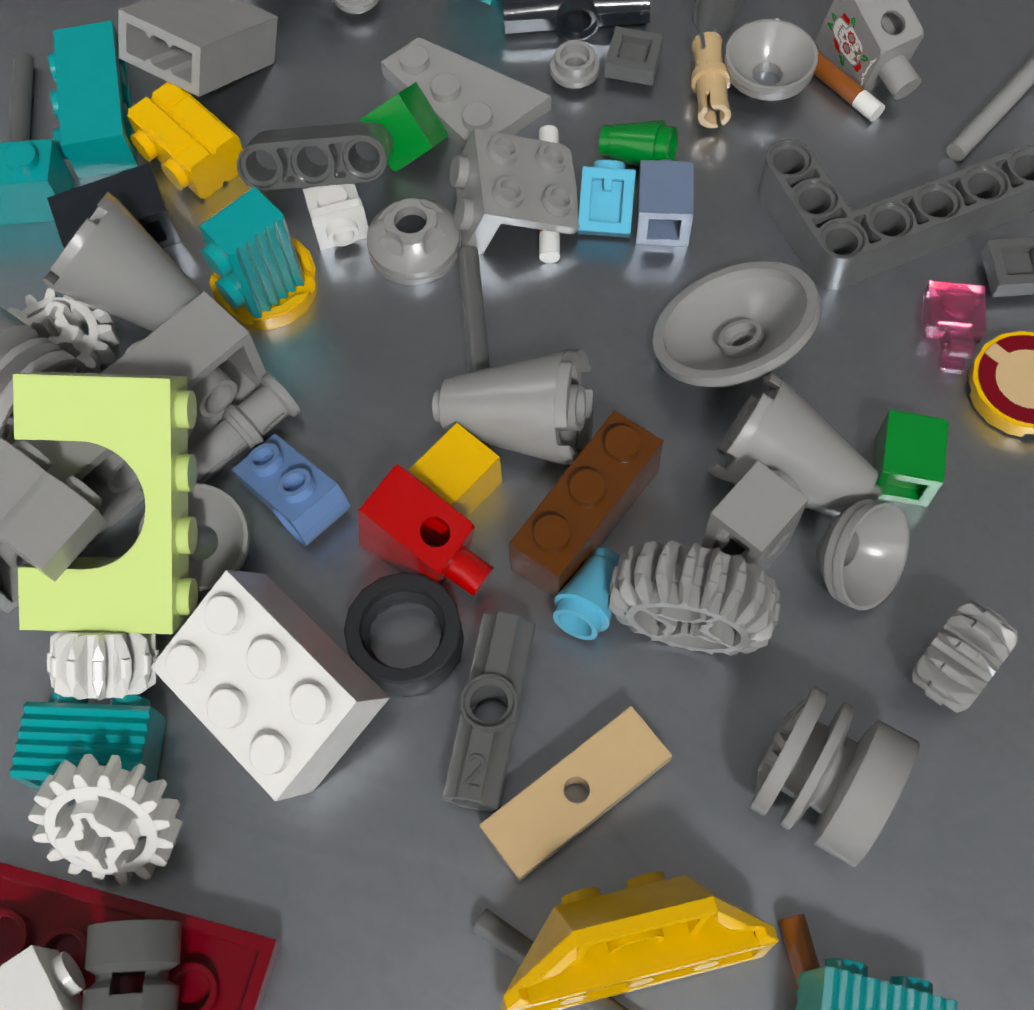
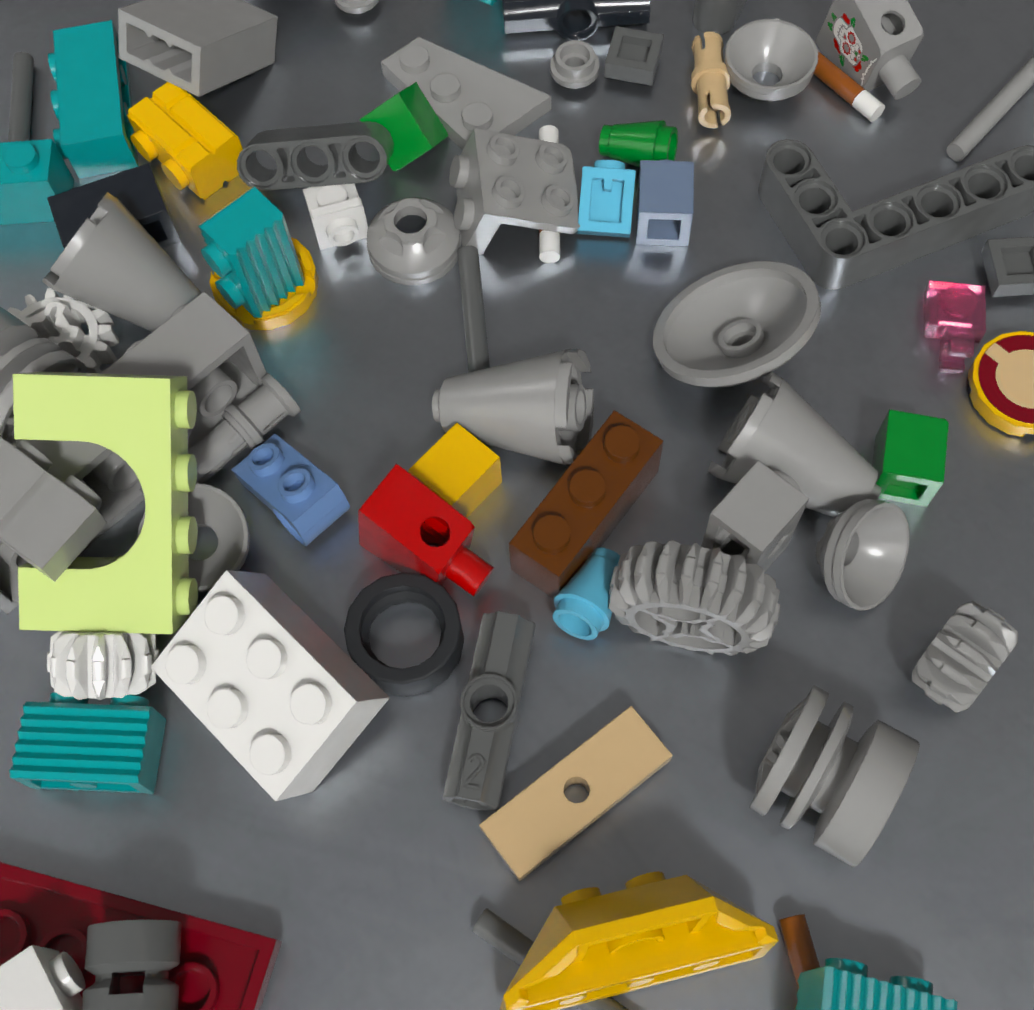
white gear [28,754,183,886] -> none

